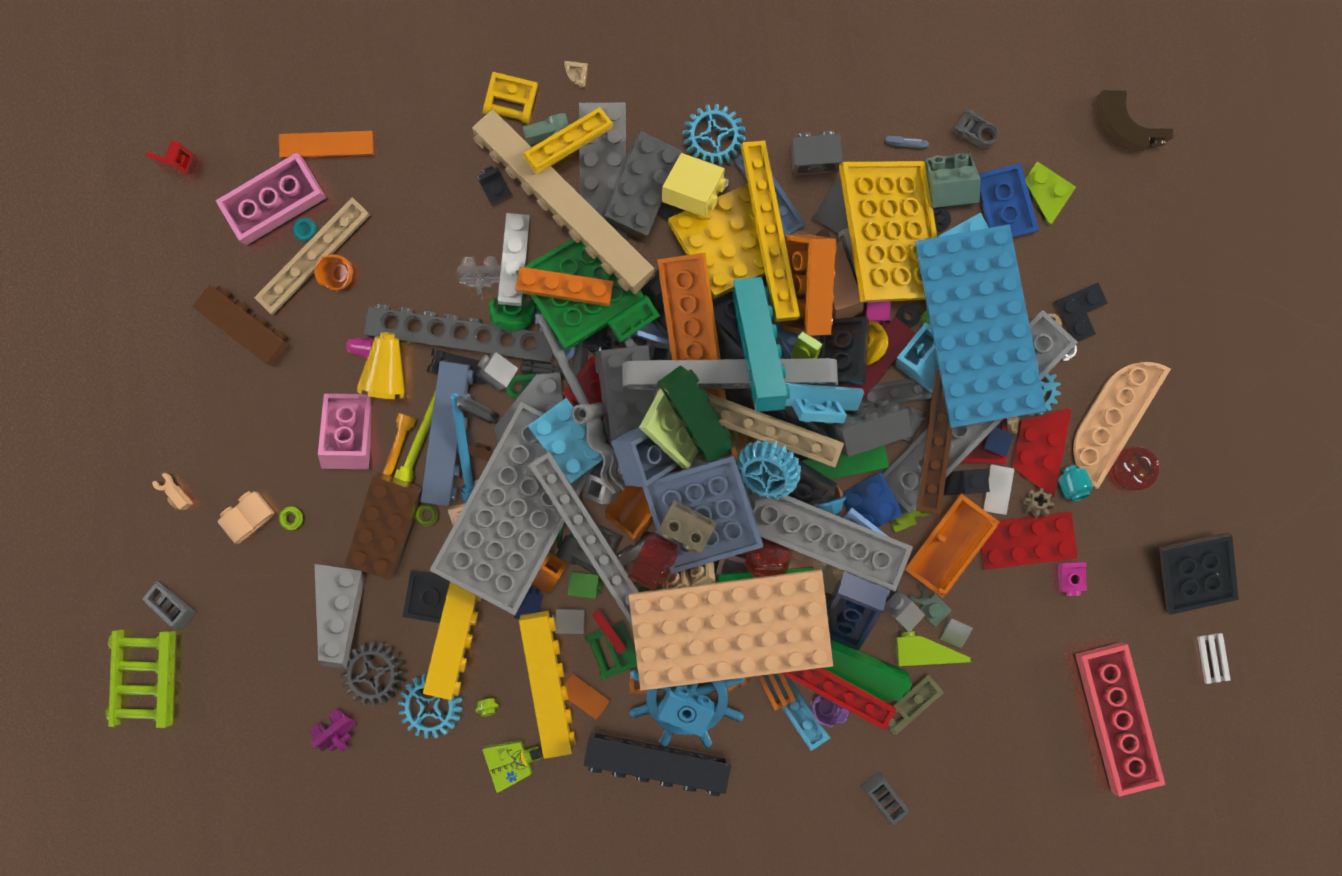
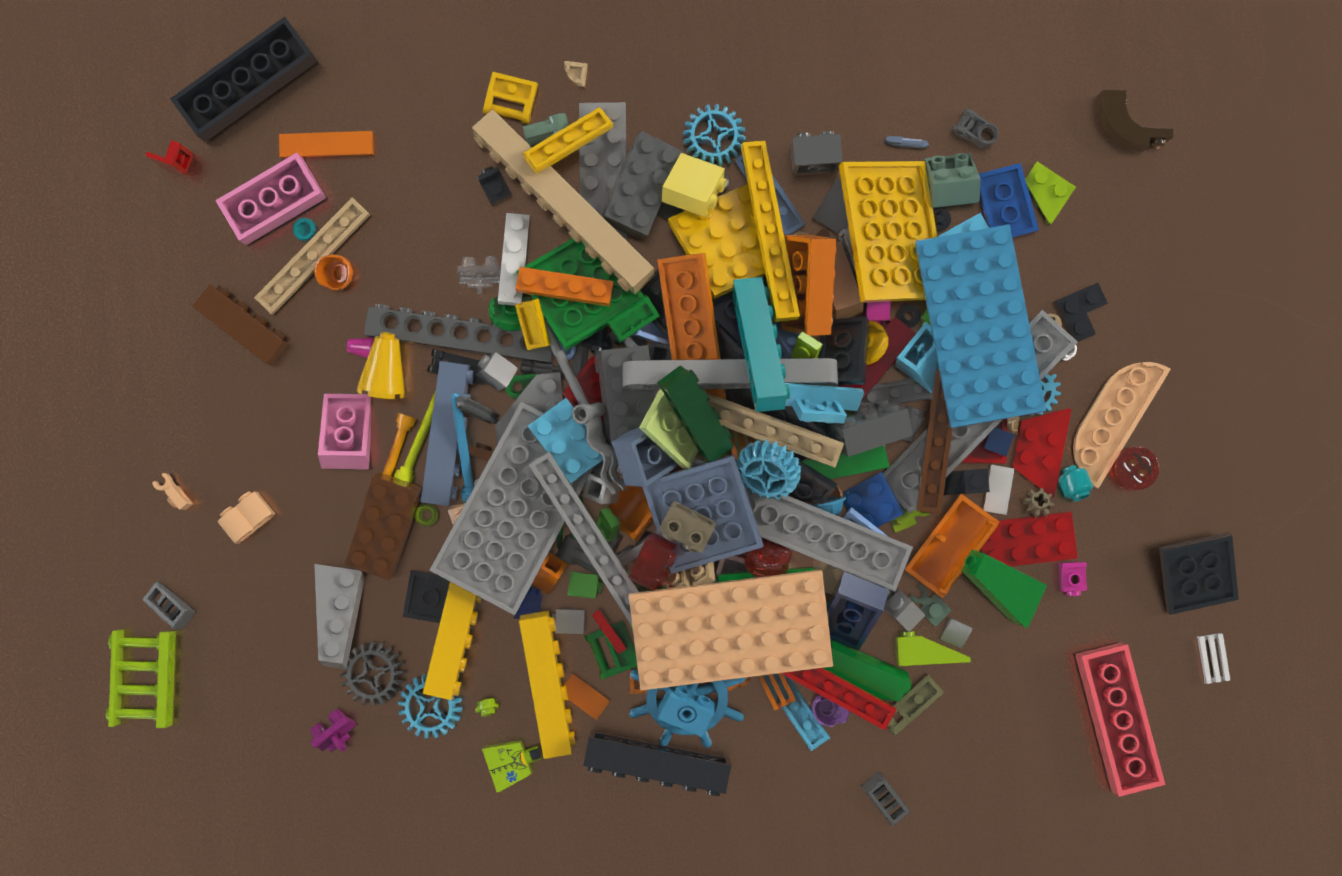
lime plate [279,507,303,530] -> none
none -> black brick [170,16,318,142]
none -> yellow tile [515,299,551,350]
none -> bright green plate [597,507,620,542]
none -> green slope [961,549,1047,628]

